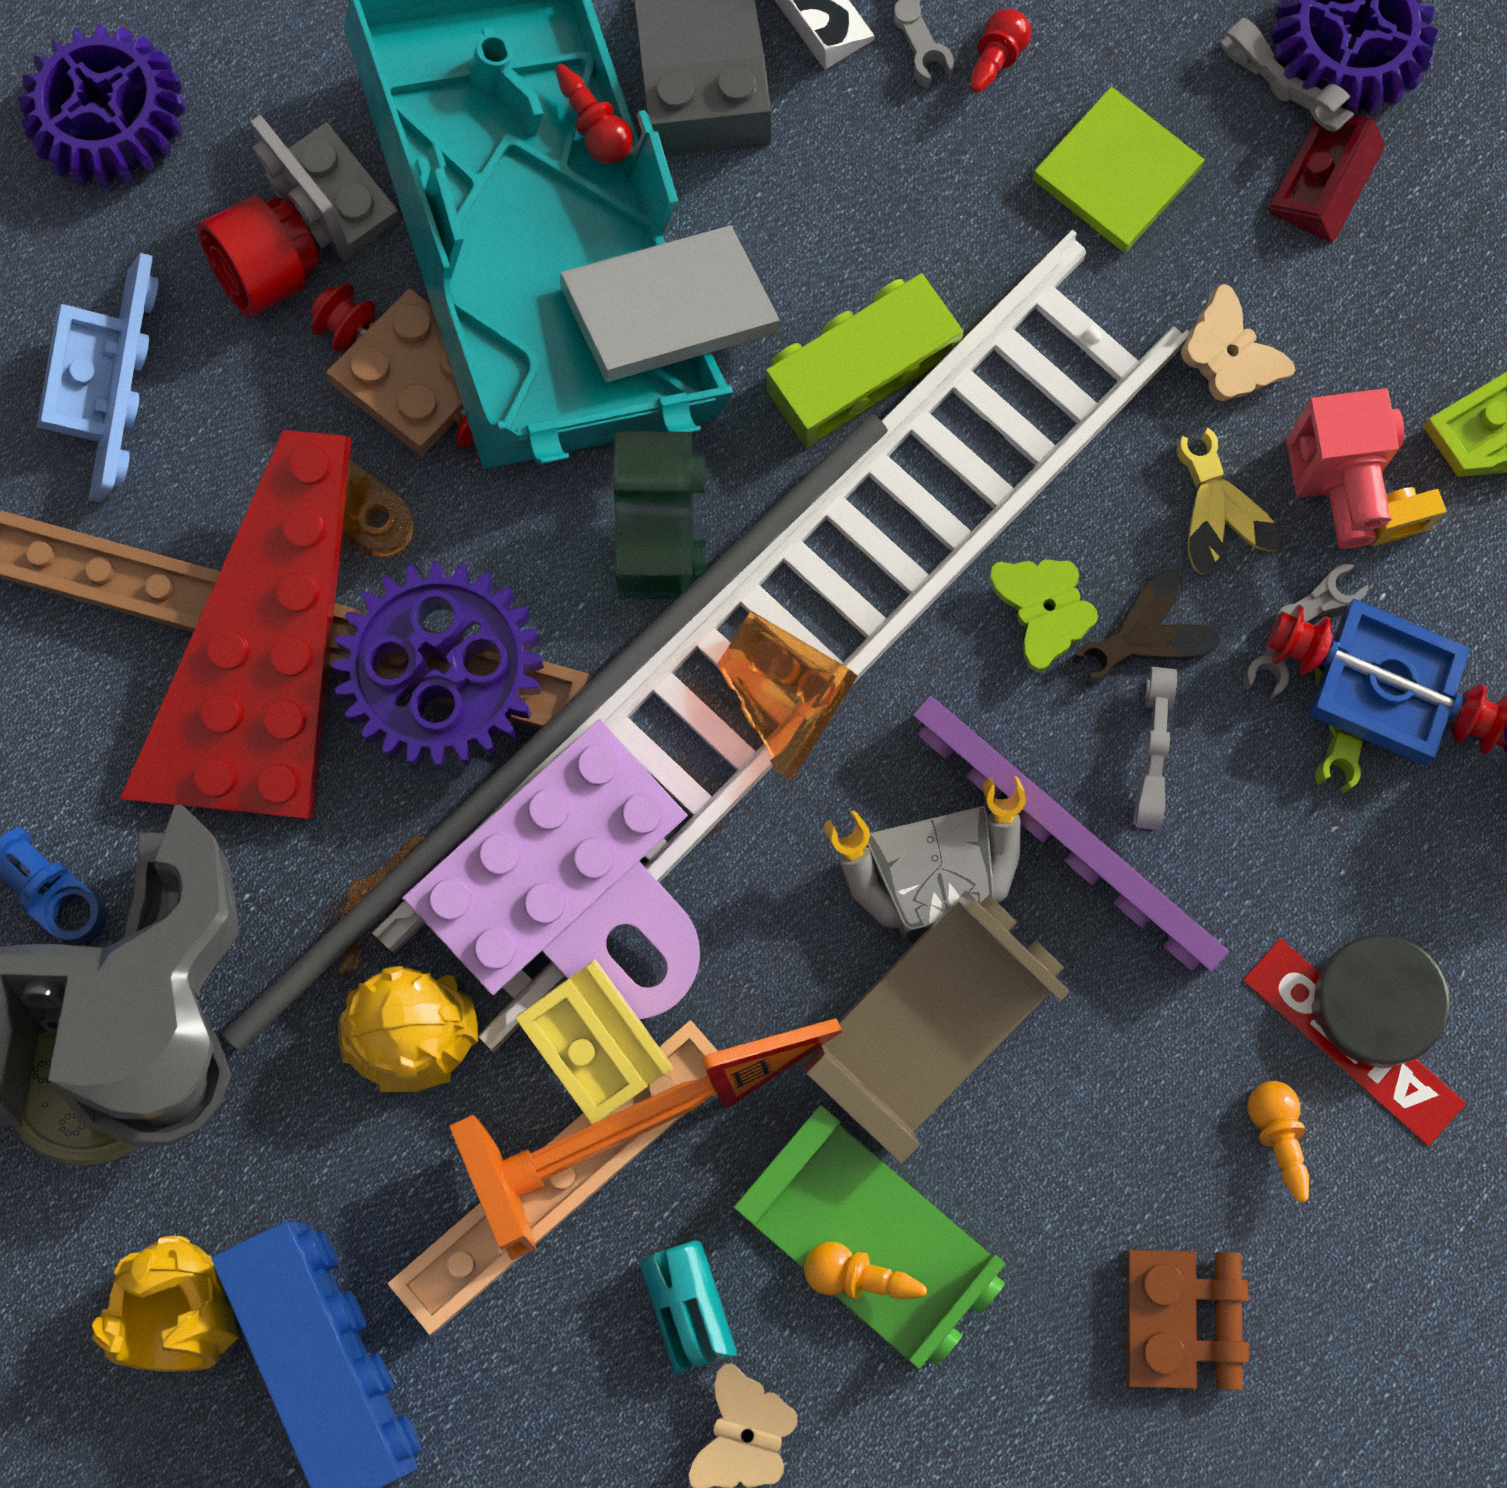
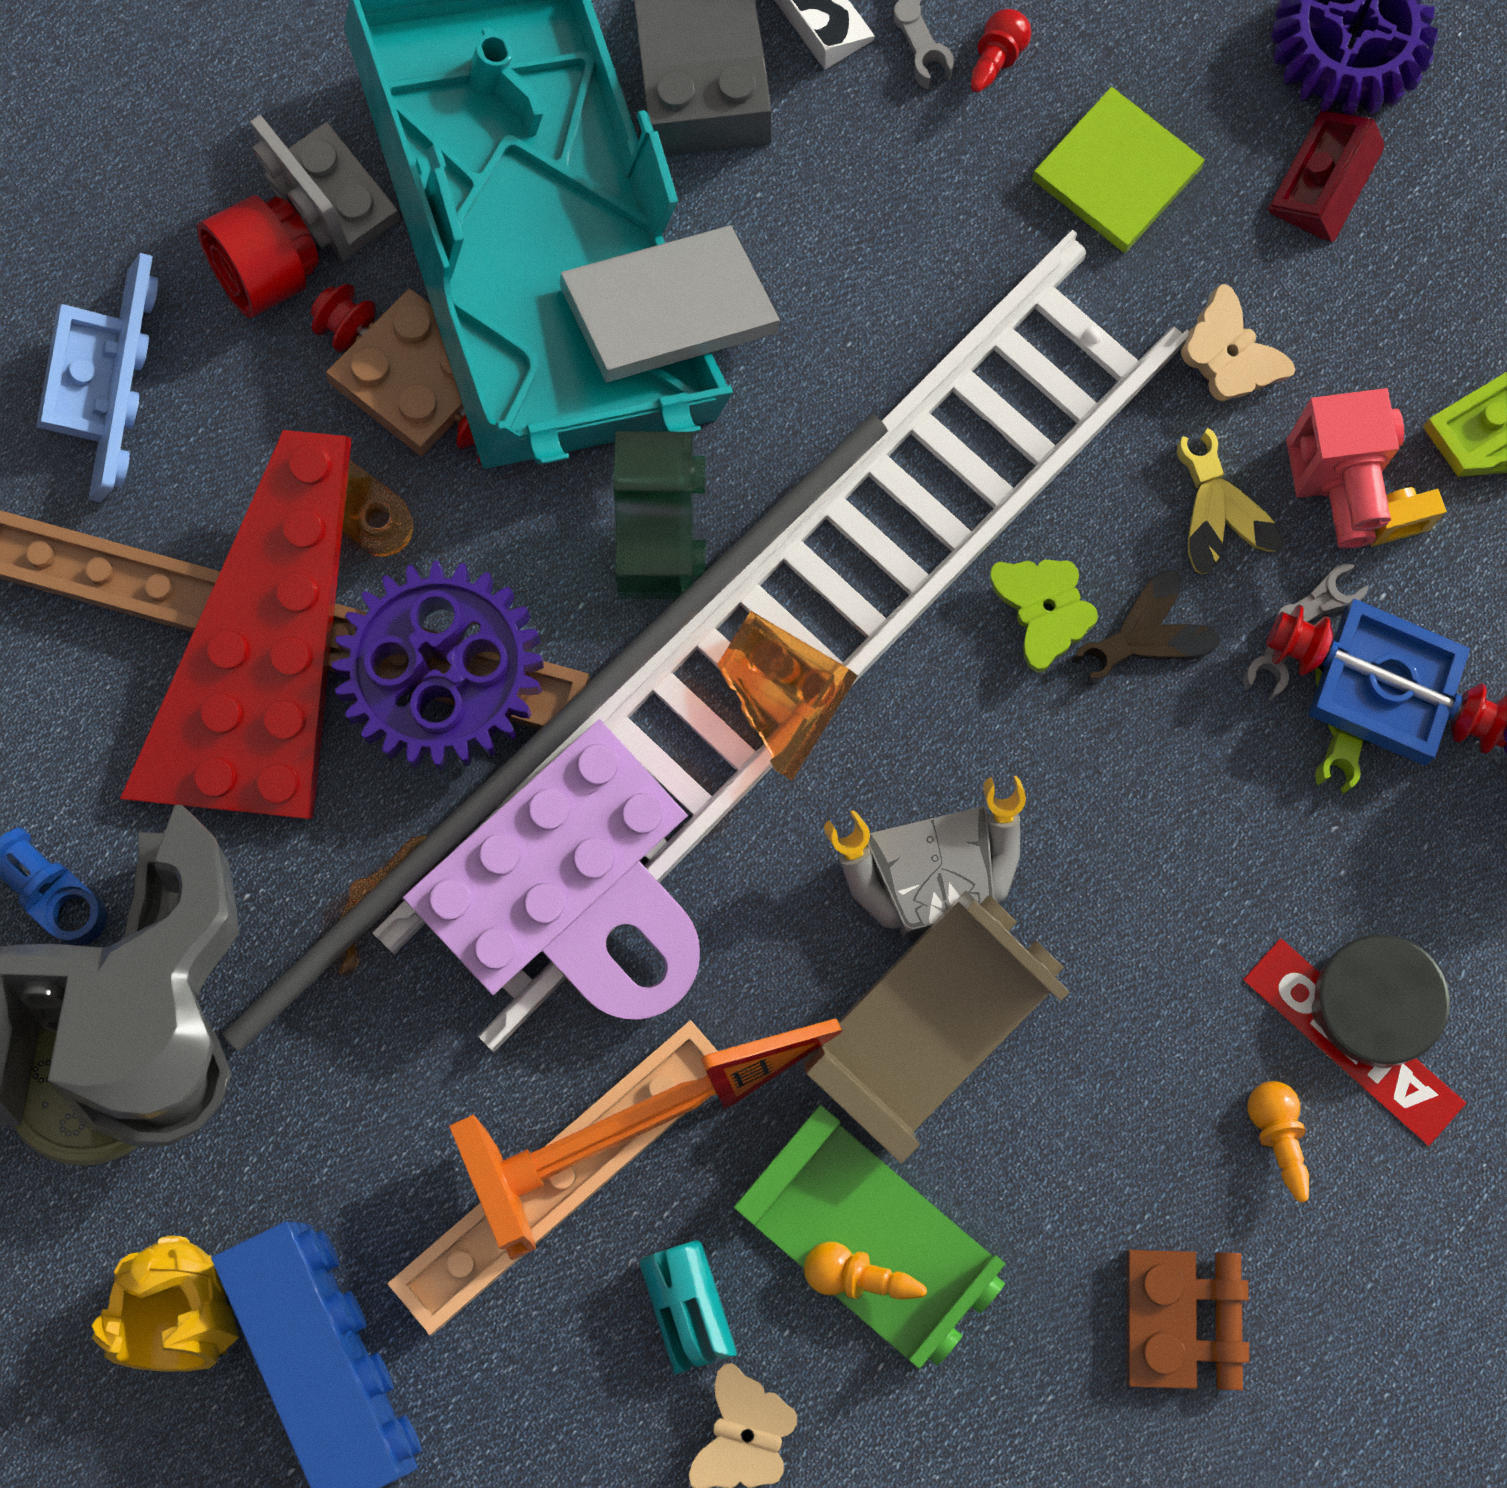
dark purple gear [18,23,186,189] -> none
yellow helmet [338,966,478,1092] -> none
light yellow plate [515,959,673,1124] -> none
red bar [555,64,634,165] -> none
lime brick [766,273,964,449] -> none
medium lavender plate [914,696,1229,972] -> none
light grey piece [1133,666,1177,831] -> none
light grey piece [1220,17,1354,132] -> none

